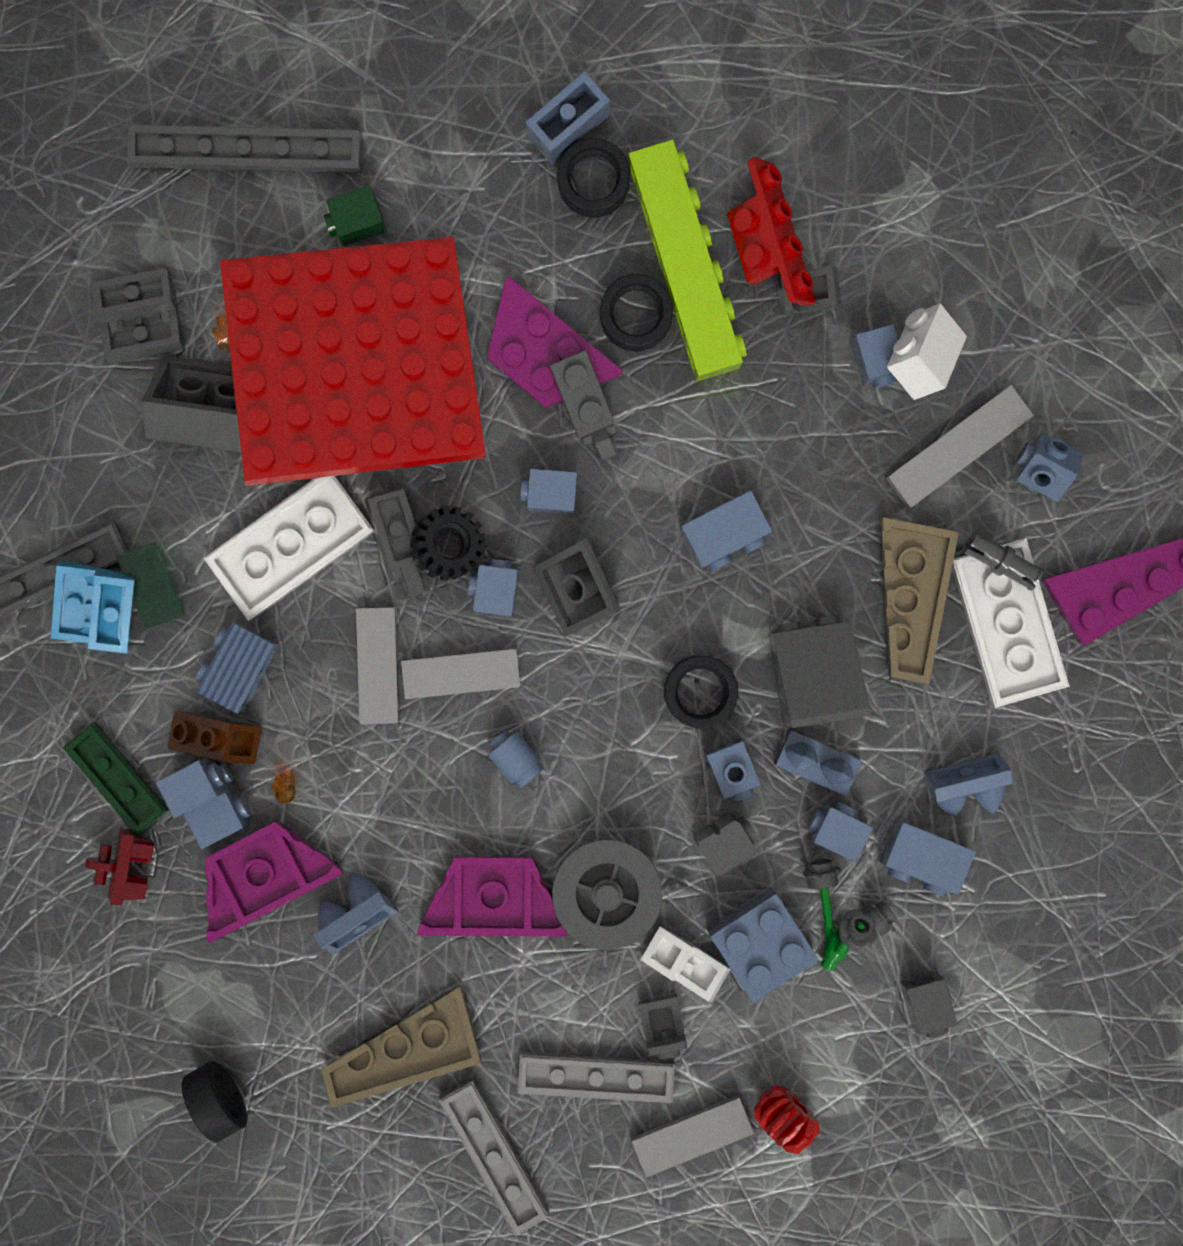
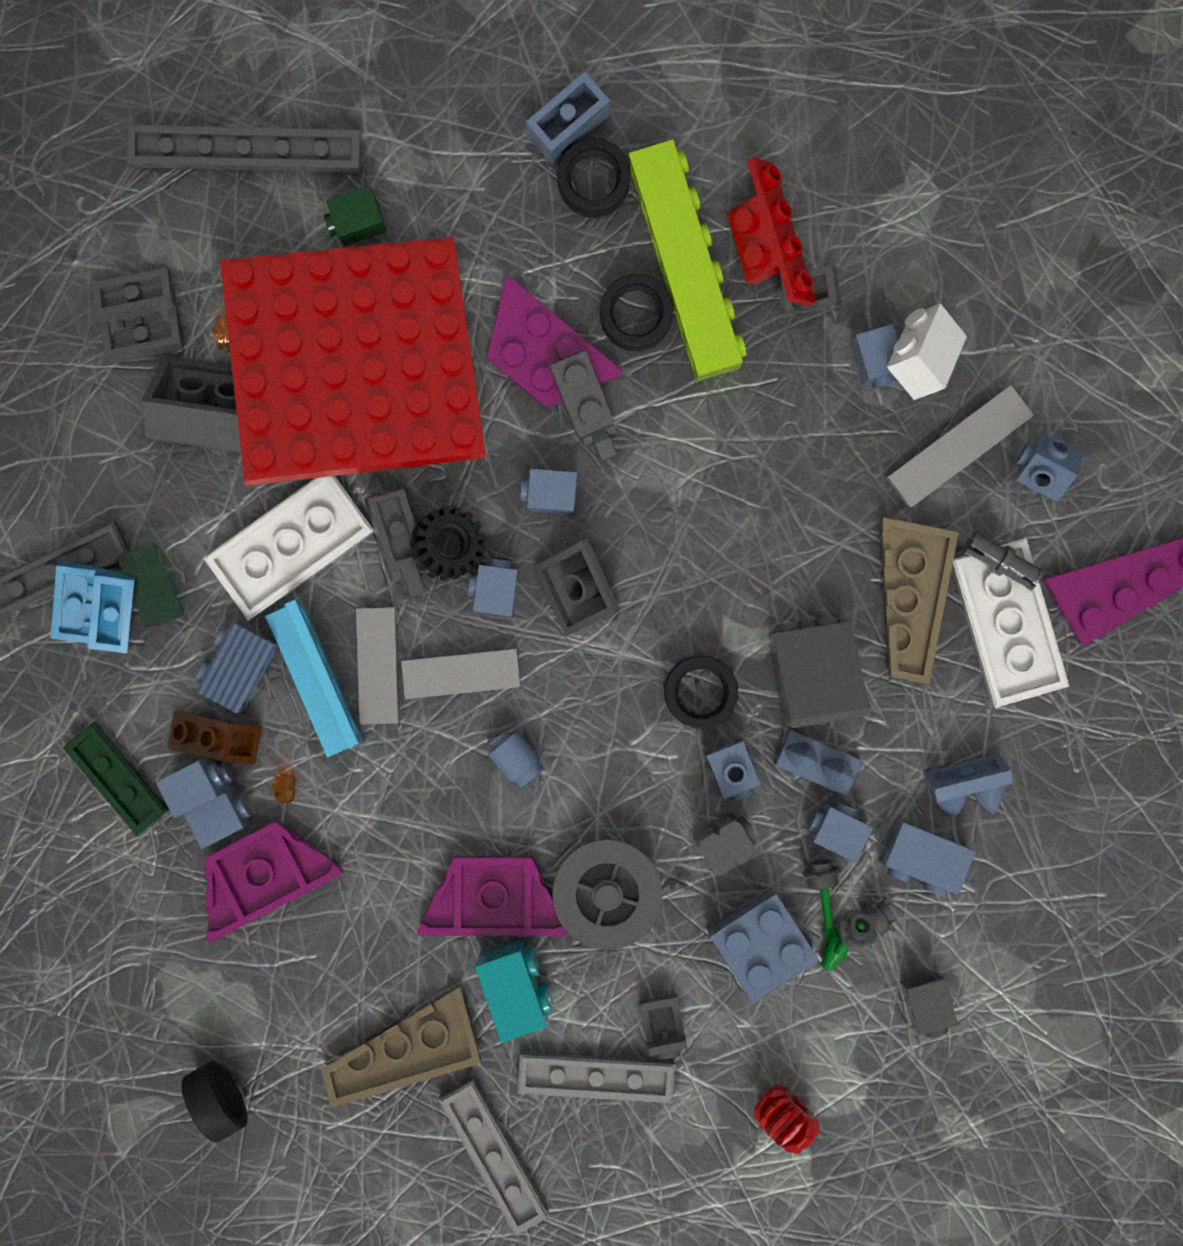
dark red hips [85,828,154,906] -> none
sand blue tile [314,873,399,954] -> none
light grey tile [631,1094,754,1178] -> none
white slope [640,926,731,1002] -> none
sand blue brick [680,491,772,572] -> none
none -> medium azure fence [265,599,364,758]
none -> teal brick [475,938,553,1043]

